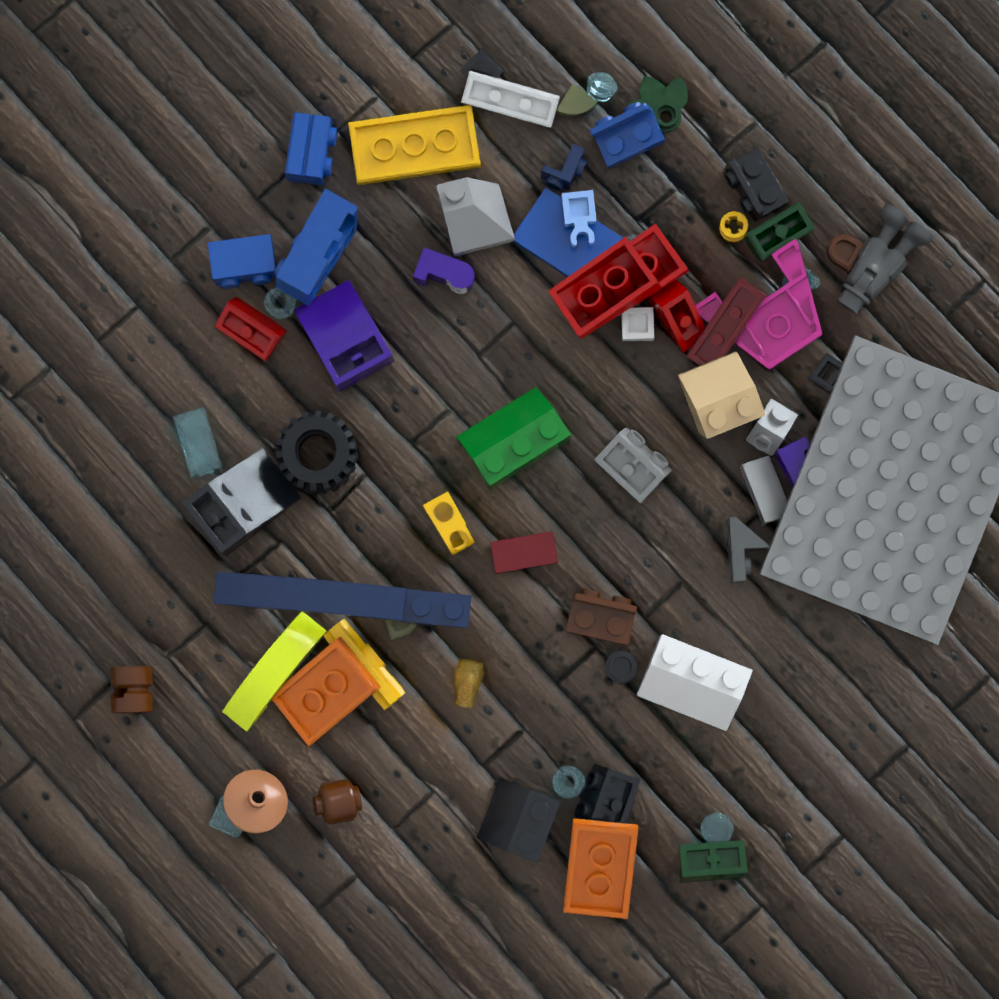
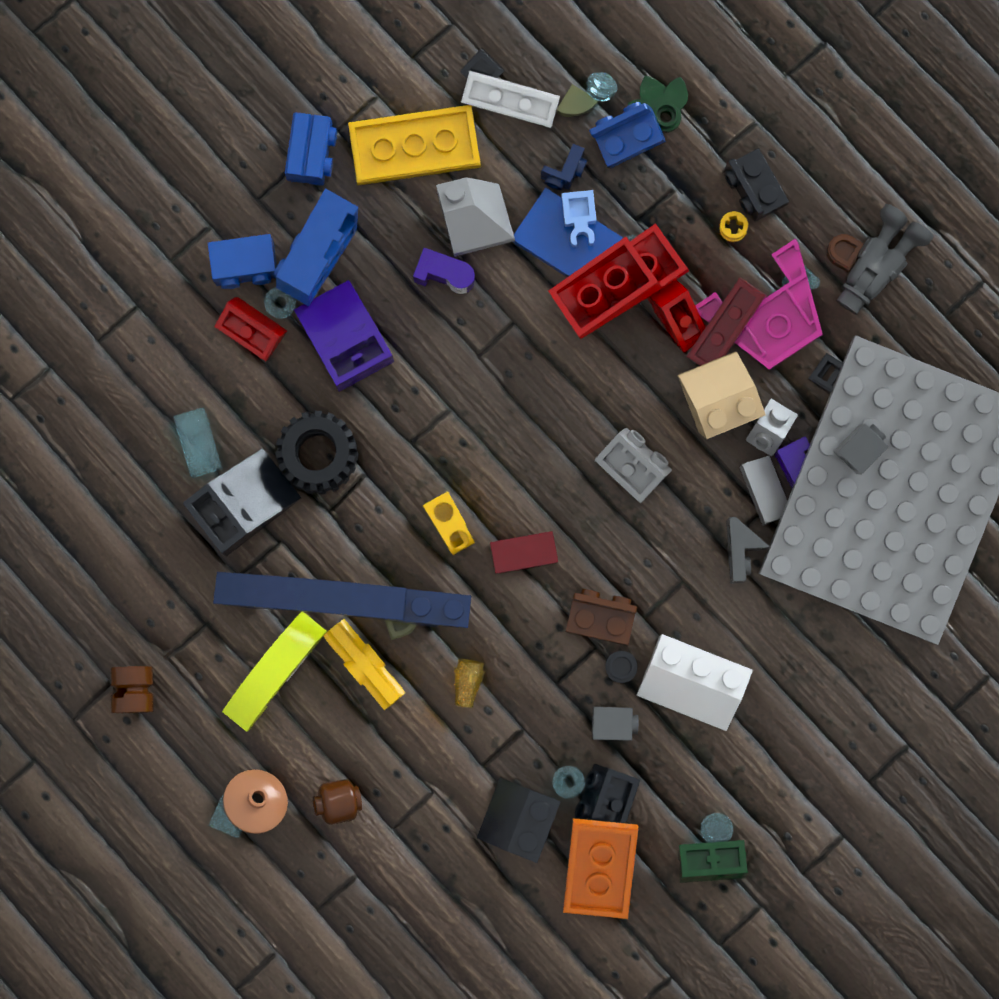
orange tile [271,637,381,747] -> none
green slope [456,387,571,490] -> none
white plate [621,307,654,341] -> none
dark green brick [744,202,815,261] -> none
none -> dark grey brick [592,707,639,741]
none -> dark grey brick [834,424,889,475]

